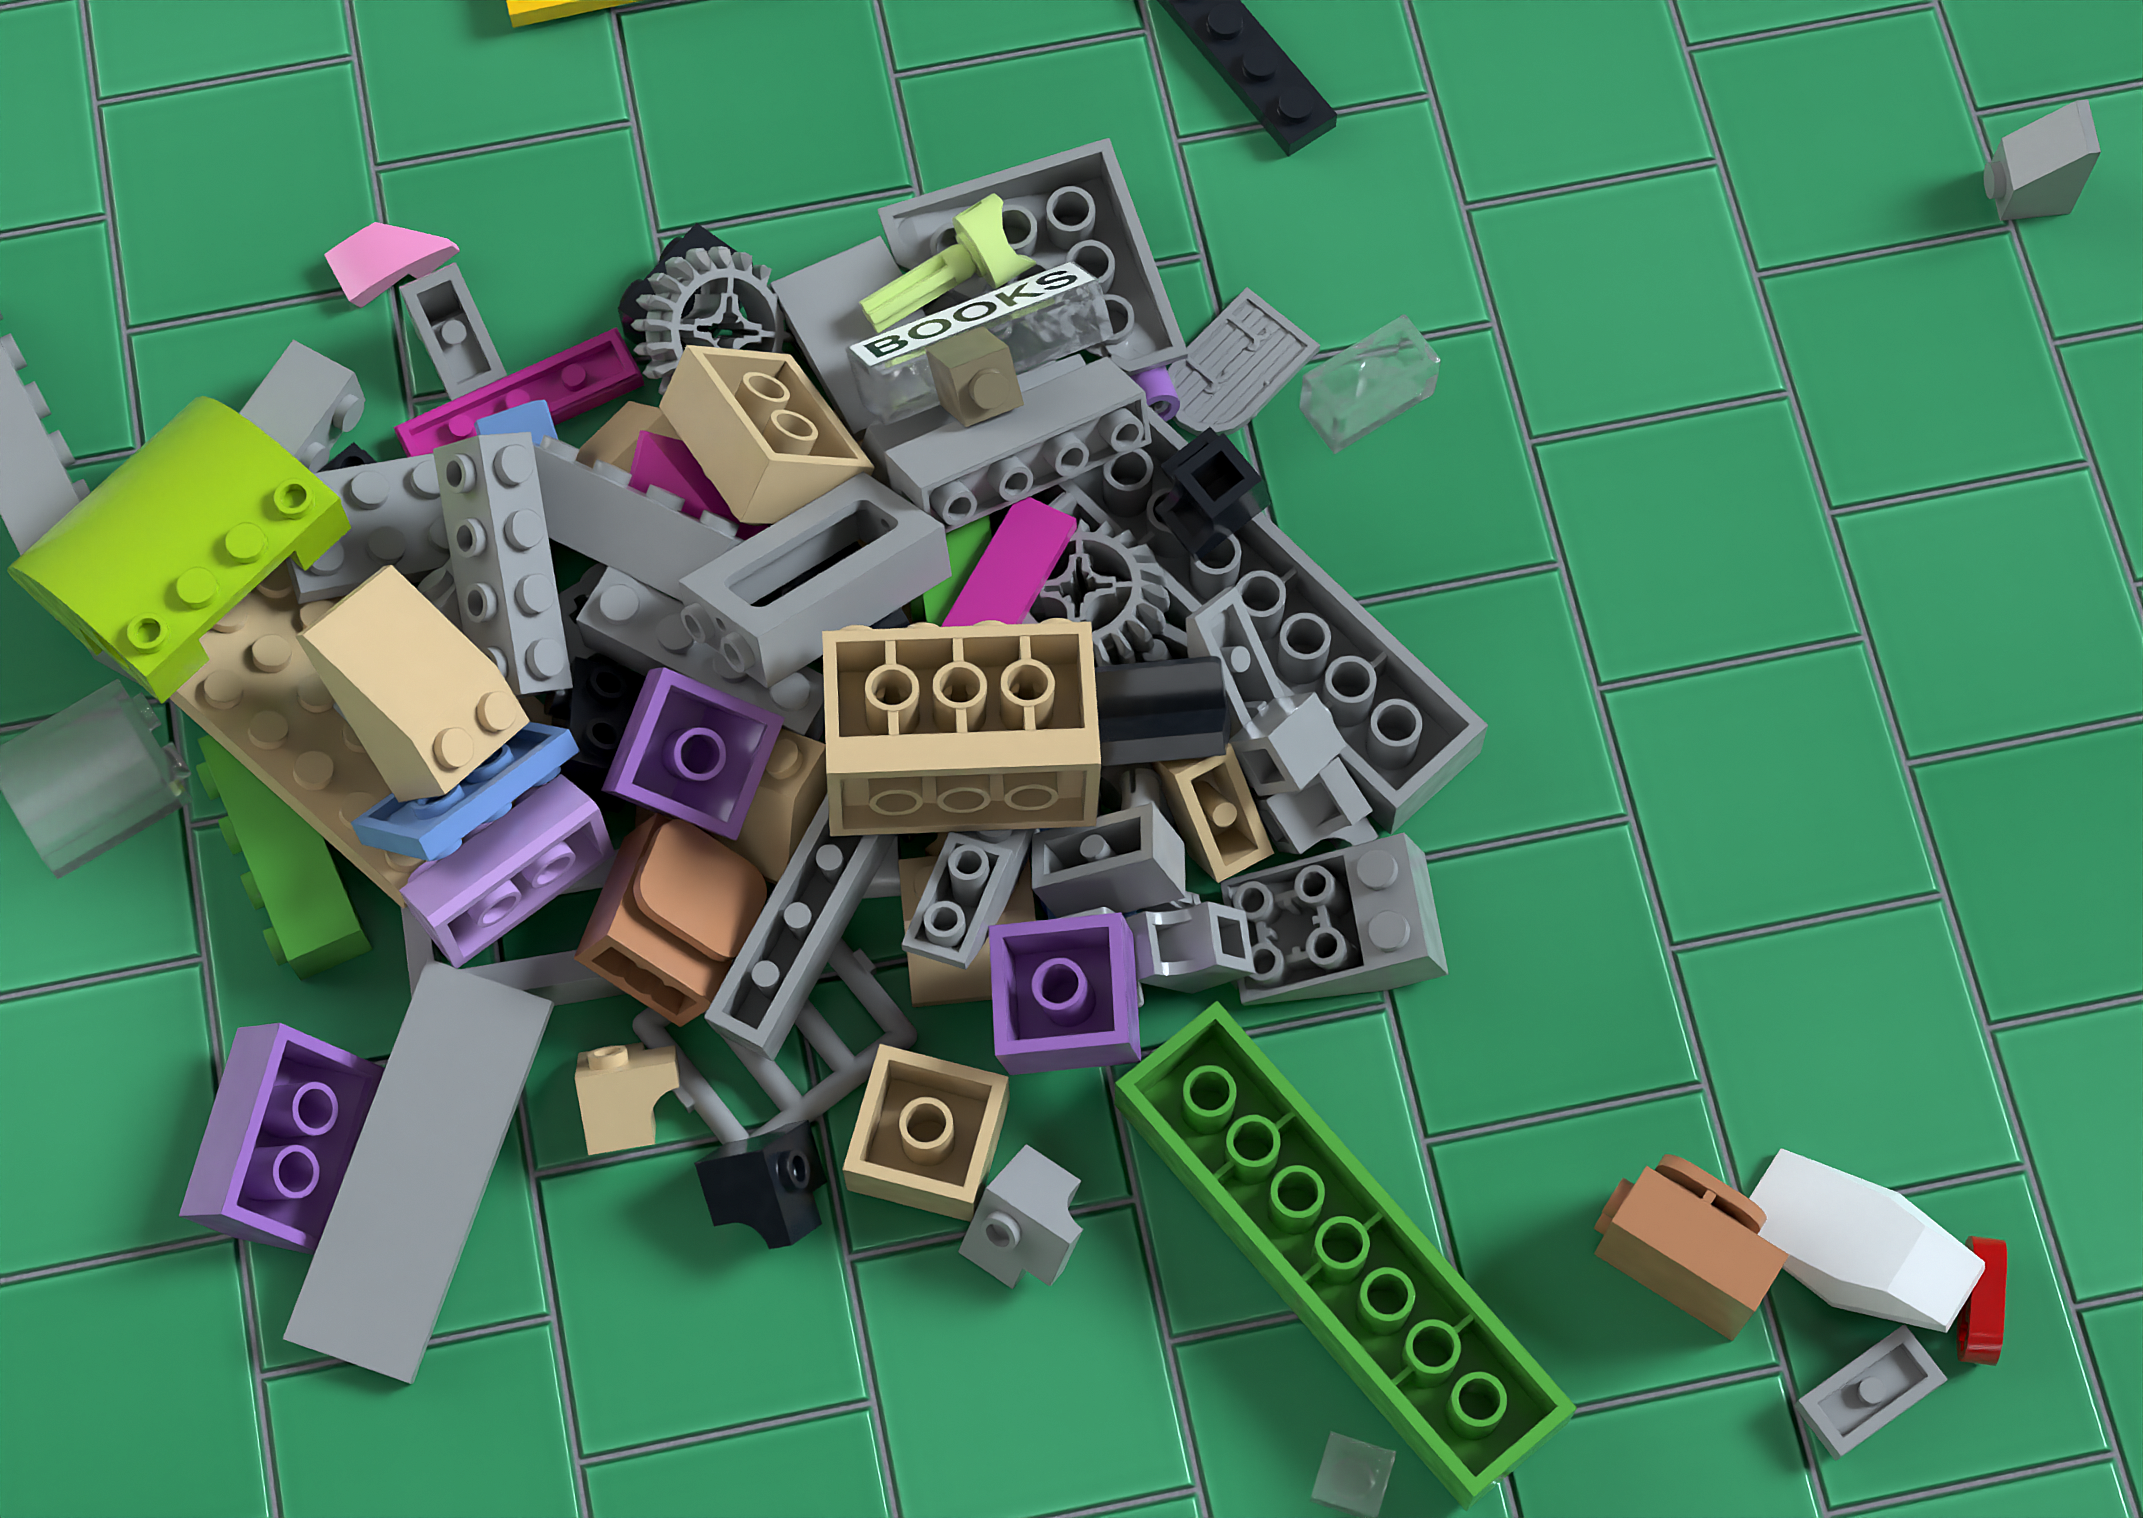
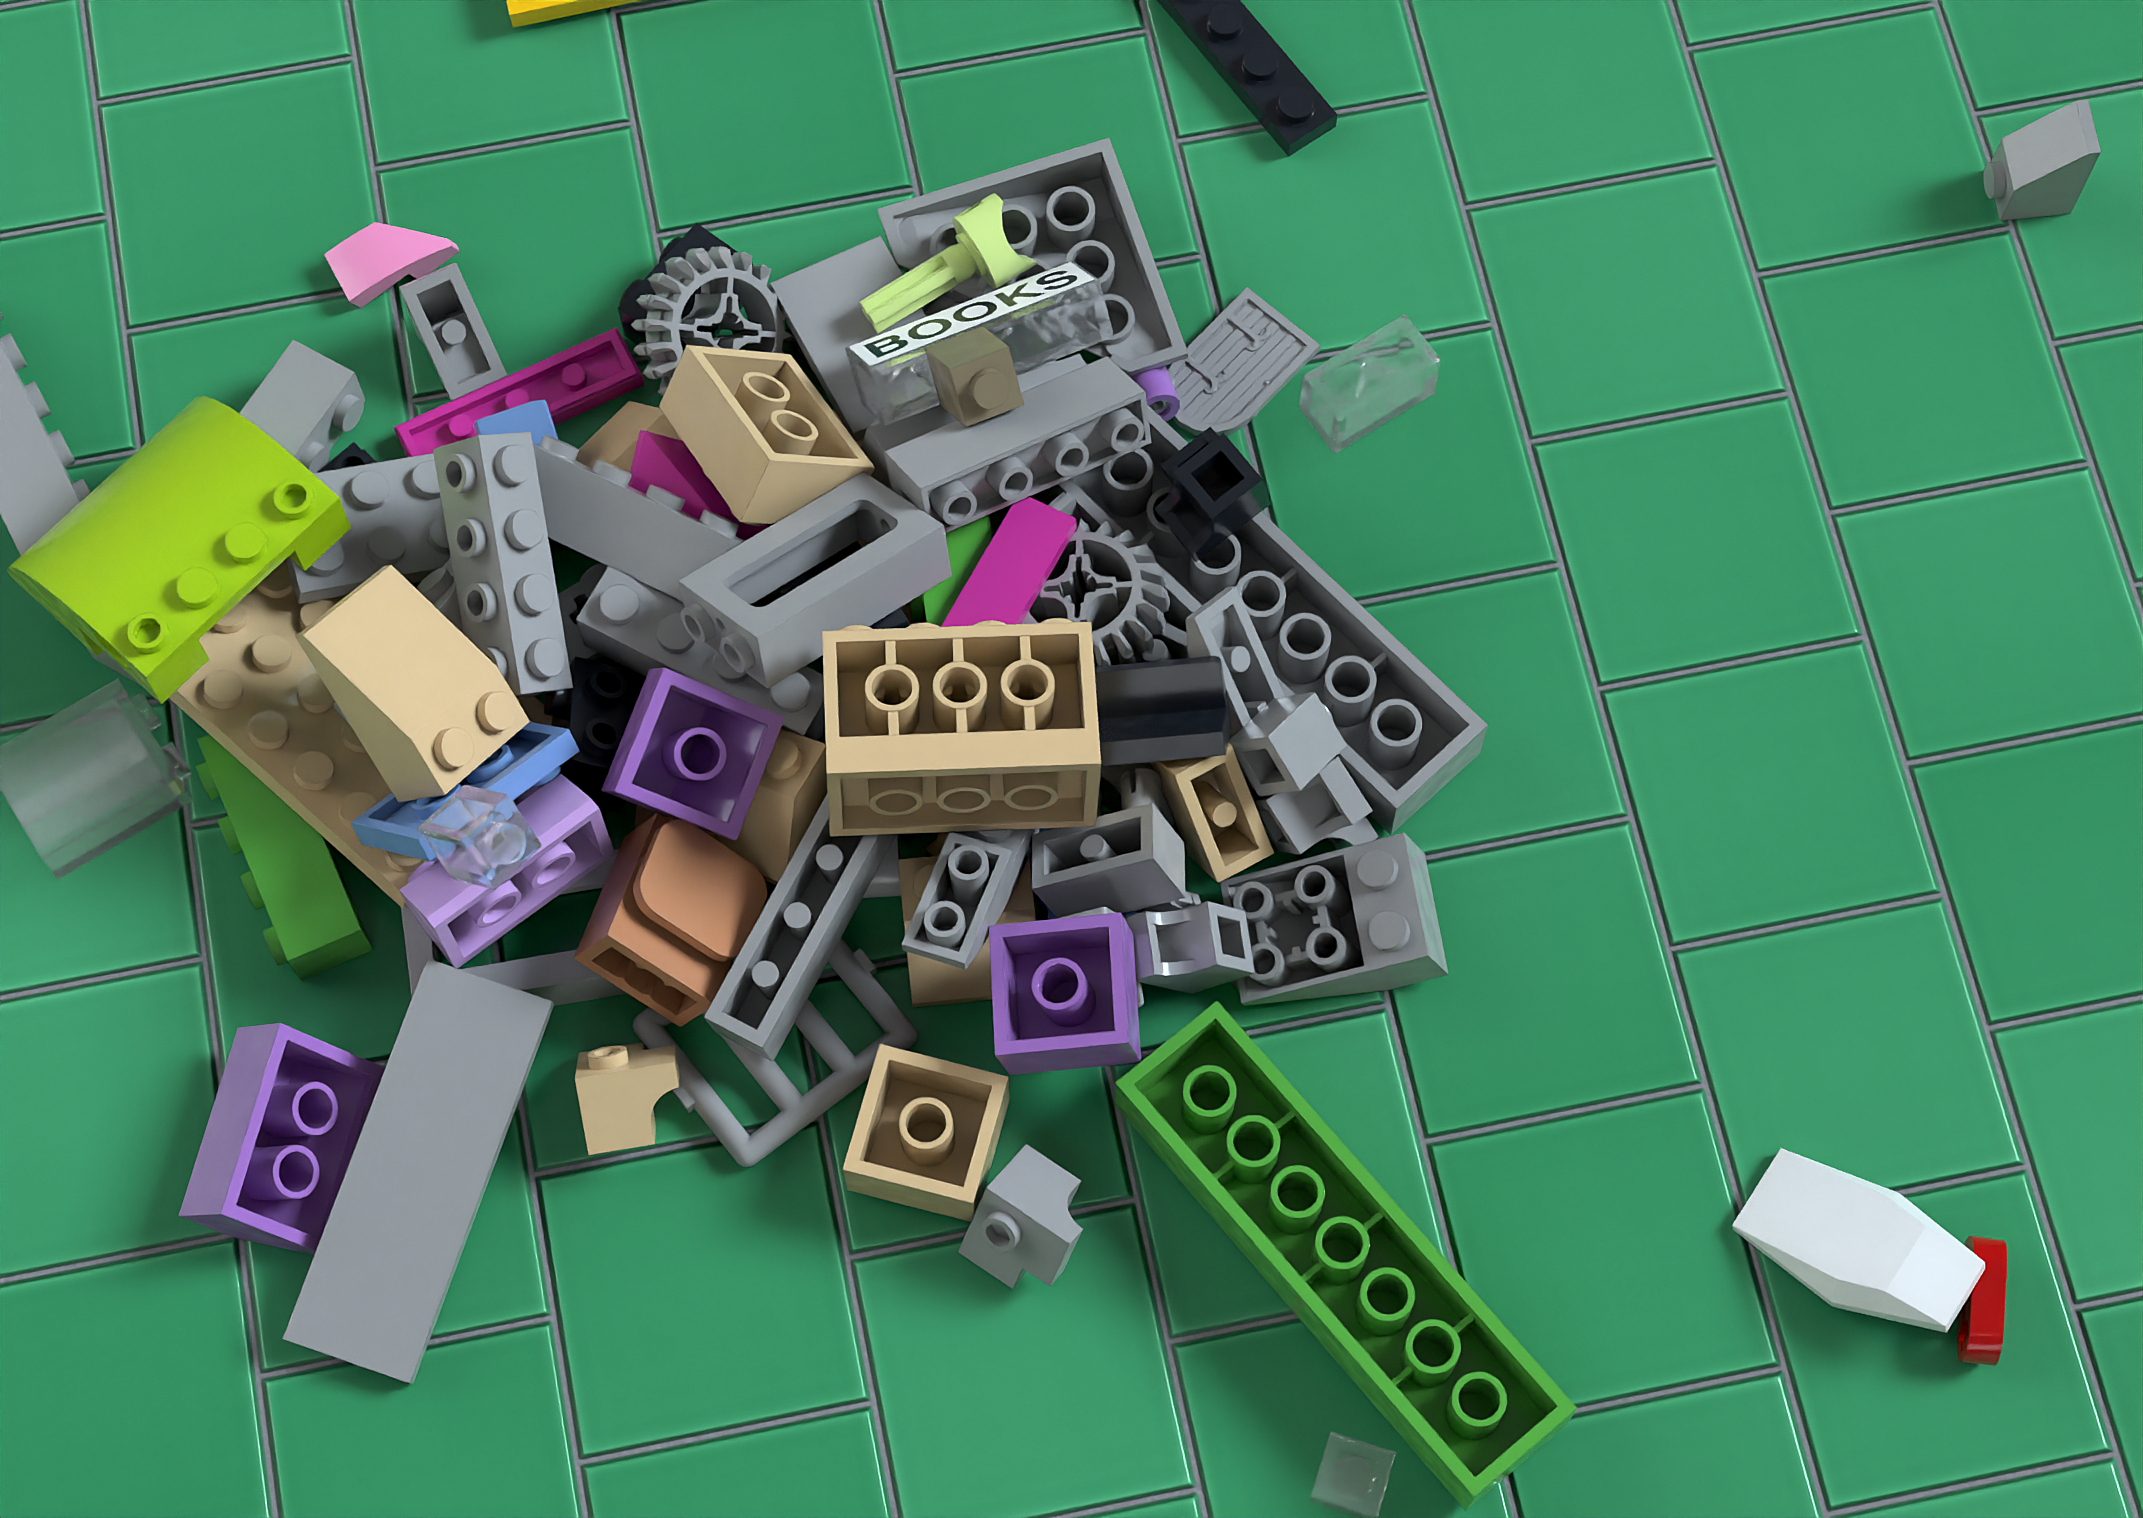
black brick [694,1120,827,1250] -> none
nougat brick [1593,1154,1789,1341] -> none
light grey plate [1793,1324,1948,1461] -> none
none -> clear brick [418,785,542,890]

